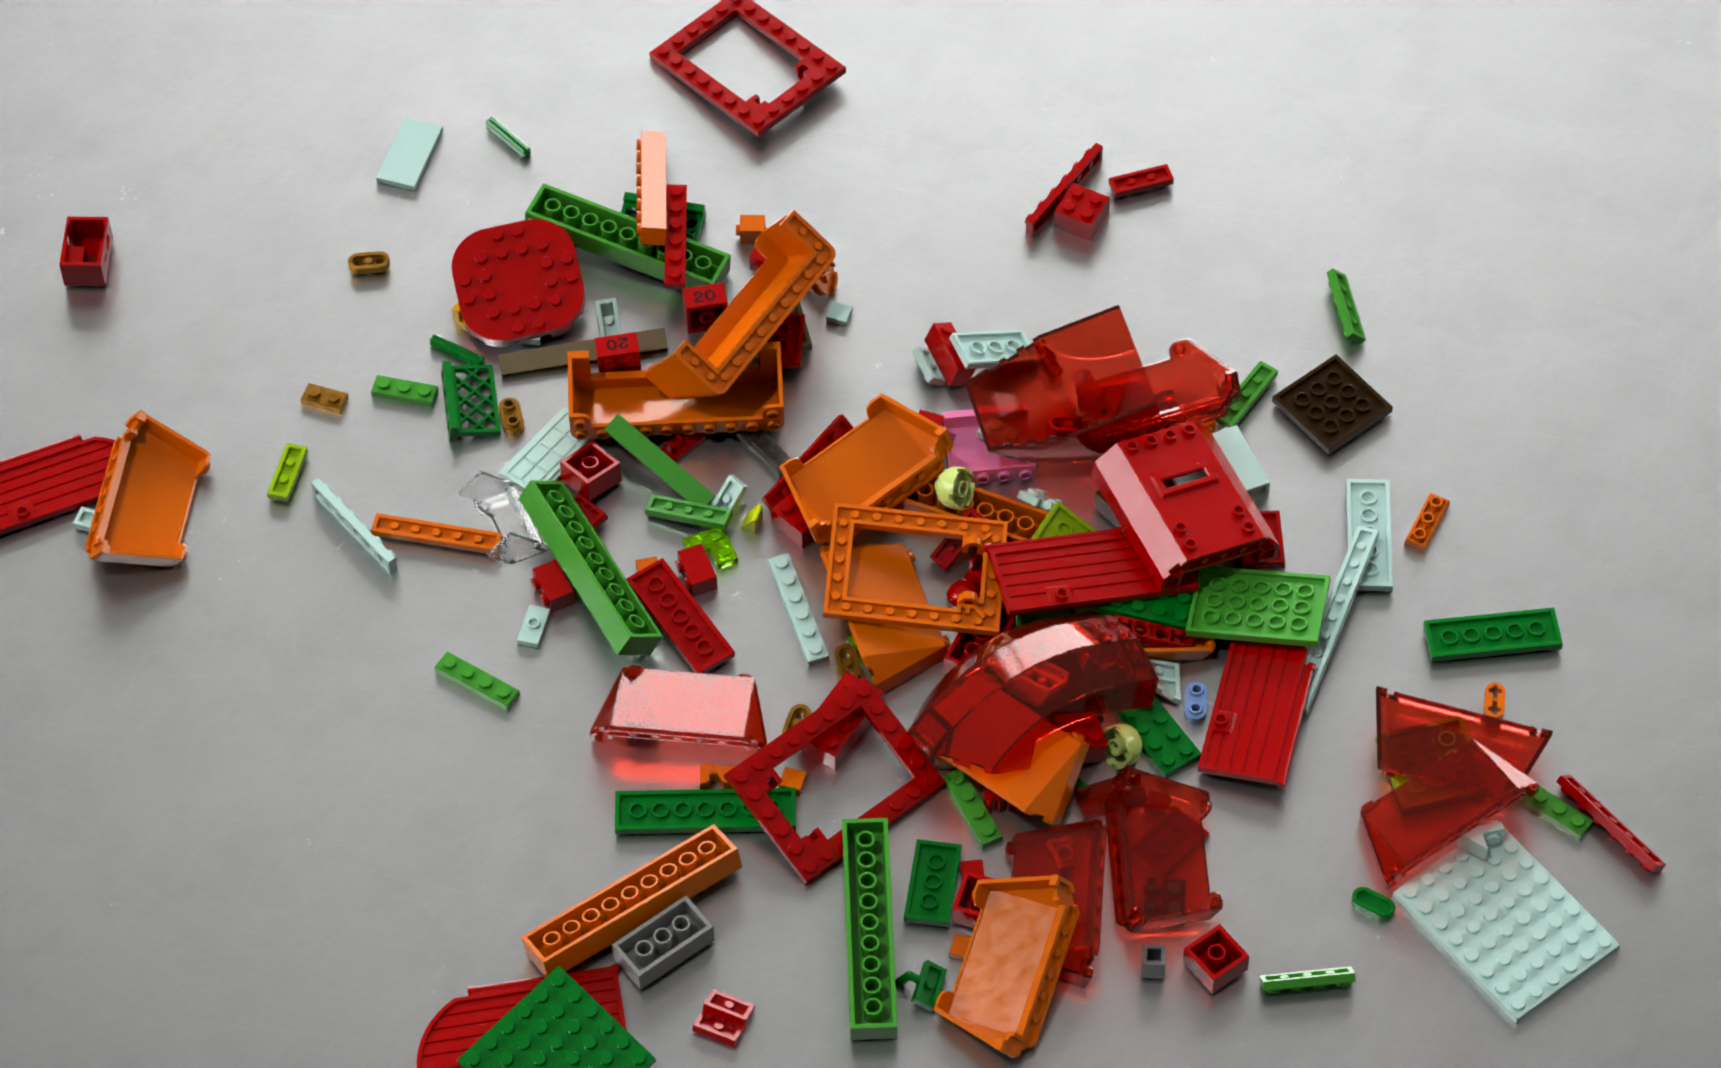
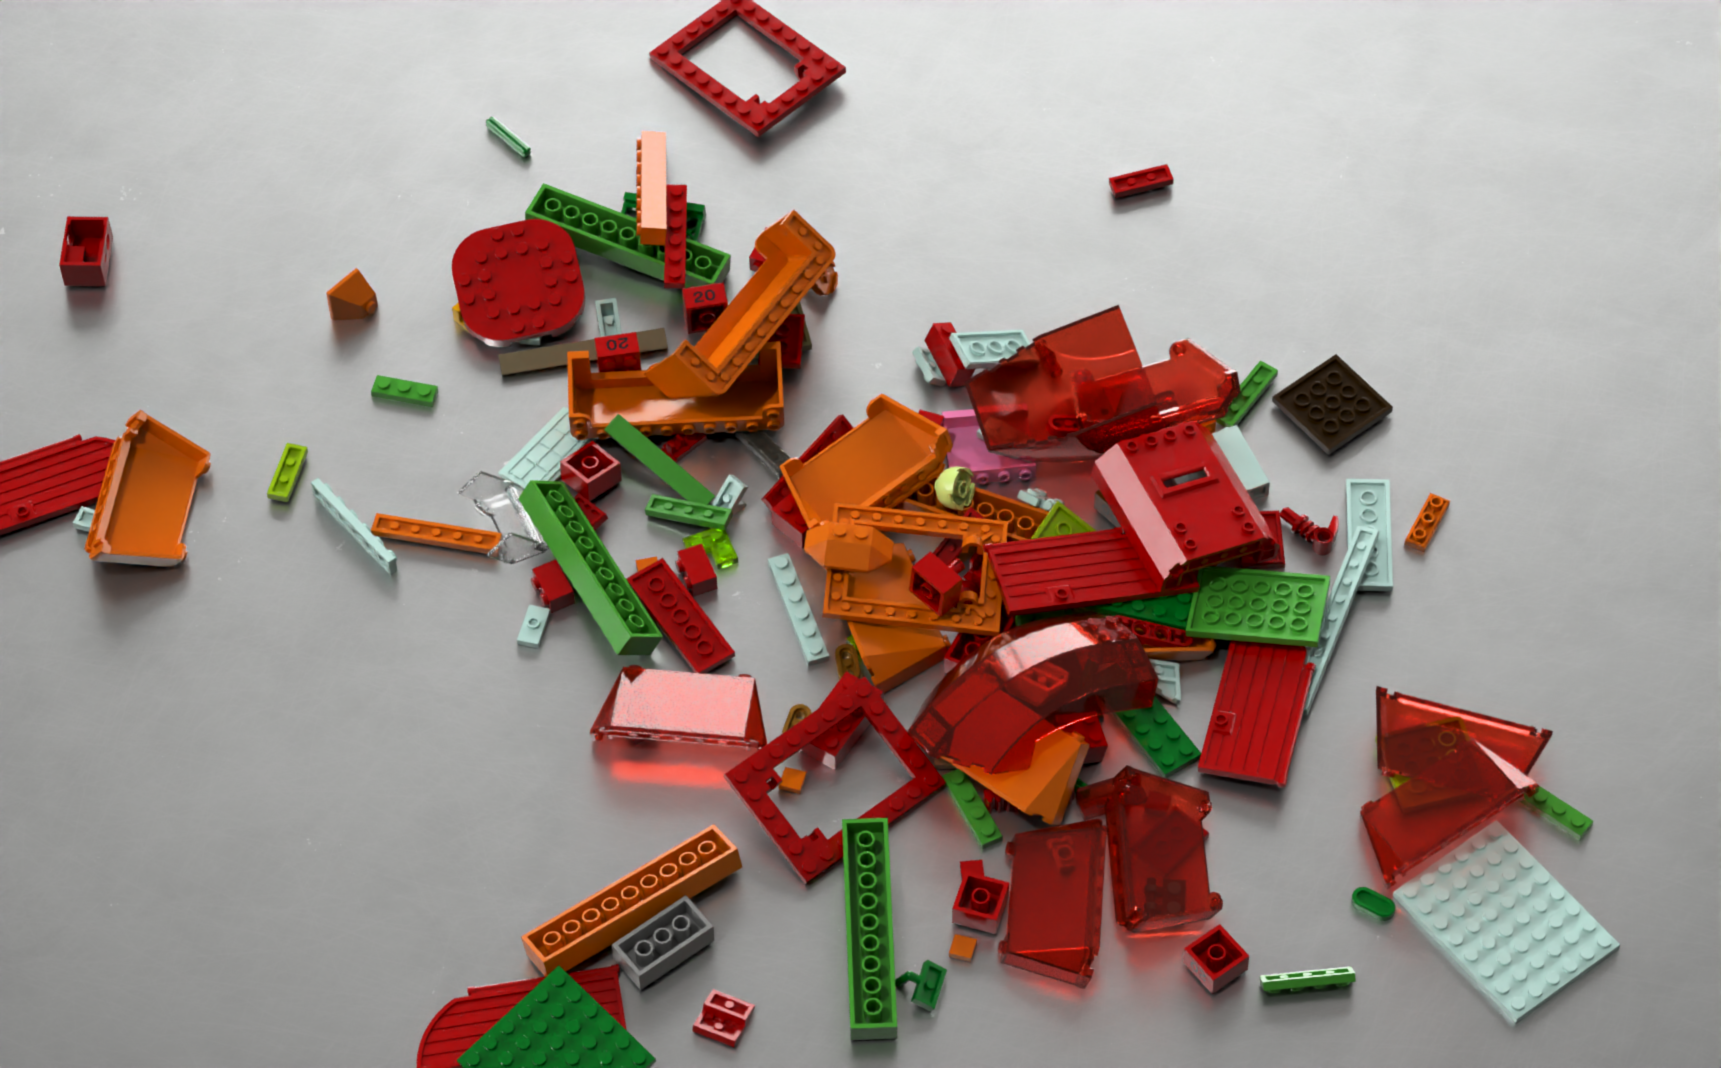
pearl gold plate [301,383,349,414] -> none
pearl gold plate [348,251,390,274] -> none
light aqua tile [376,118,443,191] -> none
green axle [429,334,485,365] -> none
bright green plate [434,651,520,711] -> none
green fence [441,361,501,441] -> none
pearl gold plate [499,398,524,436] -> none
green plate [615,788,796,834] -> none
orange leg [700,762,735,789] -> none
orange brick [736,215,765,244] -> none
neon yellow slope [741,504,763,534] -> none
light aqua tile [826,301,853,326] -> none
green plate [904,839,962,927] -> none
orange windscreen [933,874,1080,1058] -> none
red plate [1025,143,1103,237] -> none
red brick [1054,183,1110,241] -> none
yellowish green cylinder [1103,723,1142,769] -> none
flat silver brick [1141,944,1166,979] -> none
light blue plate [1184,682,1208,724] -> none
bright green plate [1327,268,1366,344] -> none
green plate [1423,607,1563,662] -> none
light aqua slope [1456,821,1504,860] -> none
orange beam [1483,682,1505,724] -> none
red plate [1556,775,1666,872] -> none
none -> orange slope [326,268,378,320]
none -> orange wedge [804,521,894,573]
none -> red brick [909,551,965,617]
none -> red piece [1280,507,1339,556]

